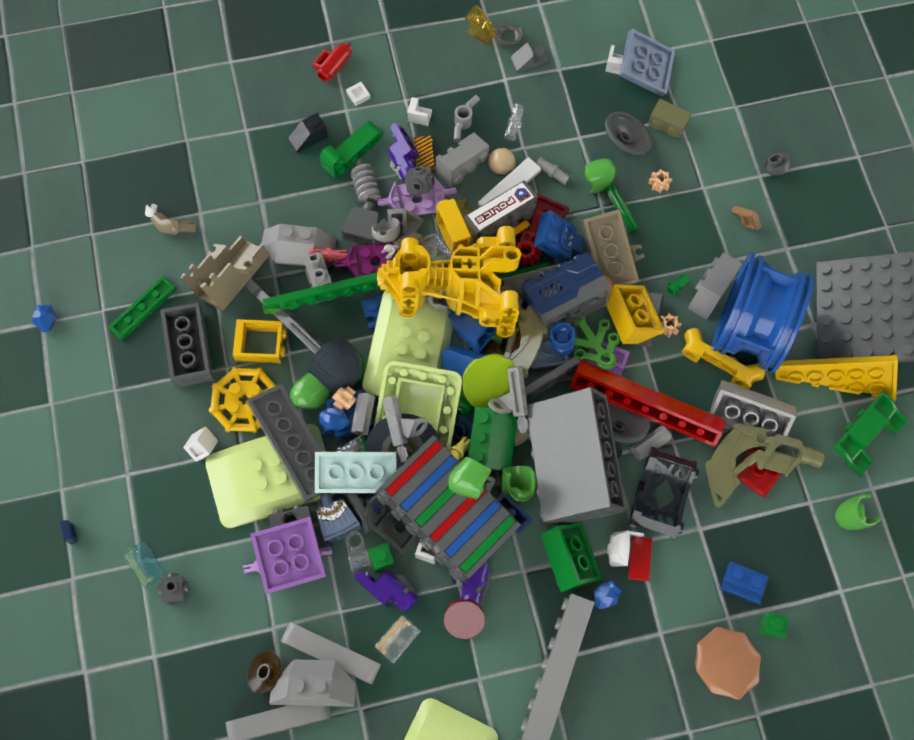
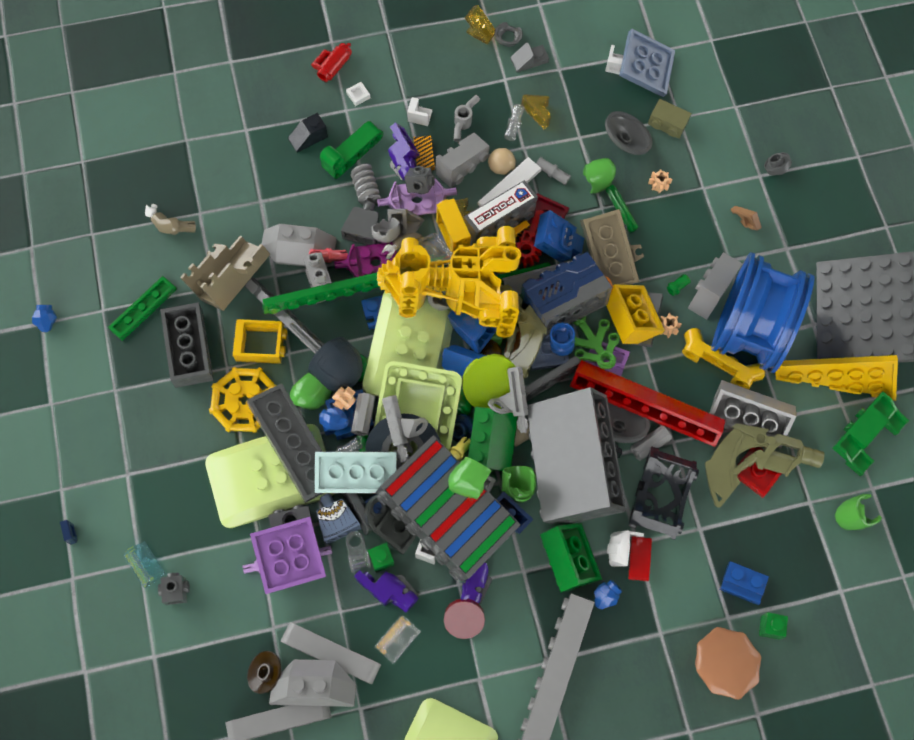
white panel [183,427,218,462] -> none
none -> clear yellow slope [521,94,551,129]

